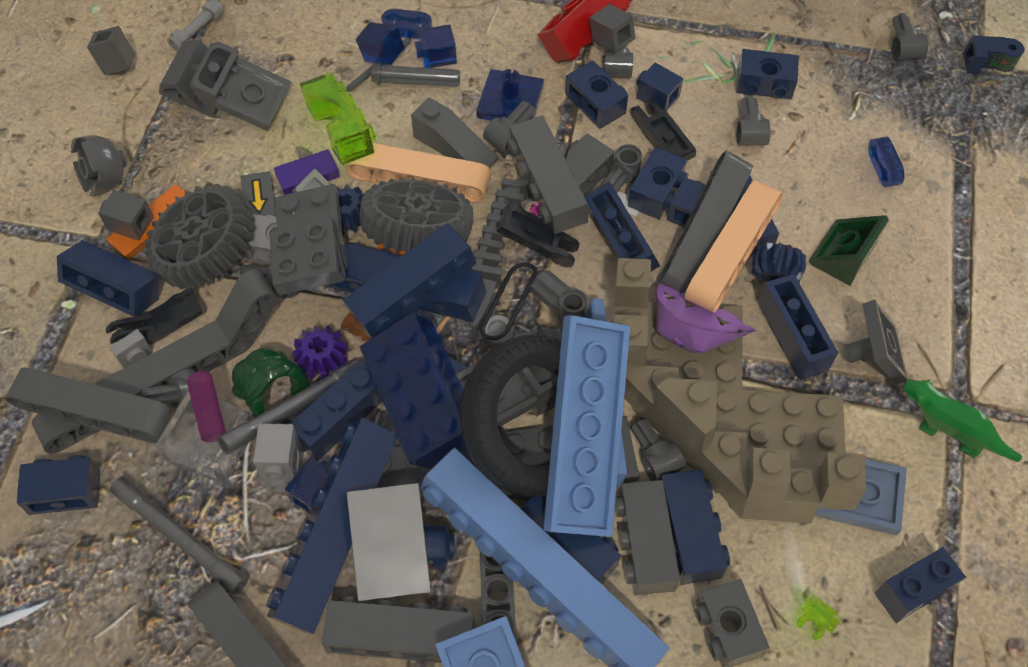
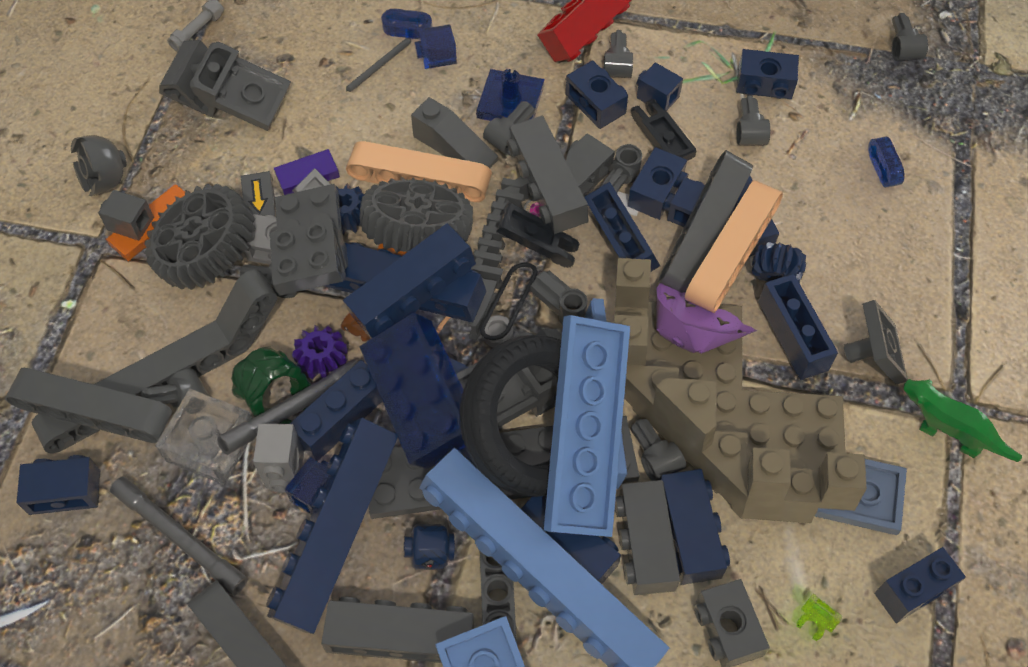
dark blue brick [57,240,159,317] -> none
dark grey brick [87,26,135,75] -> none
black arm [105,288,203,344] -> none
light grey plate [109,329,153,368] -> none
magenta piece [186,371,226,442] -> none
clear neon green arch [299,72,376,165] -> none
light grey tile [347,483,431,601] -> none
clear blue brick [356,22,405,65] -> none
dark grey axle [371,62,461,87] -> none
dark grey brick [589,4,635,53] -> none
dark green slope [809,215,889,286] -> none
dark blue leg [963,36,1025,74] -> none

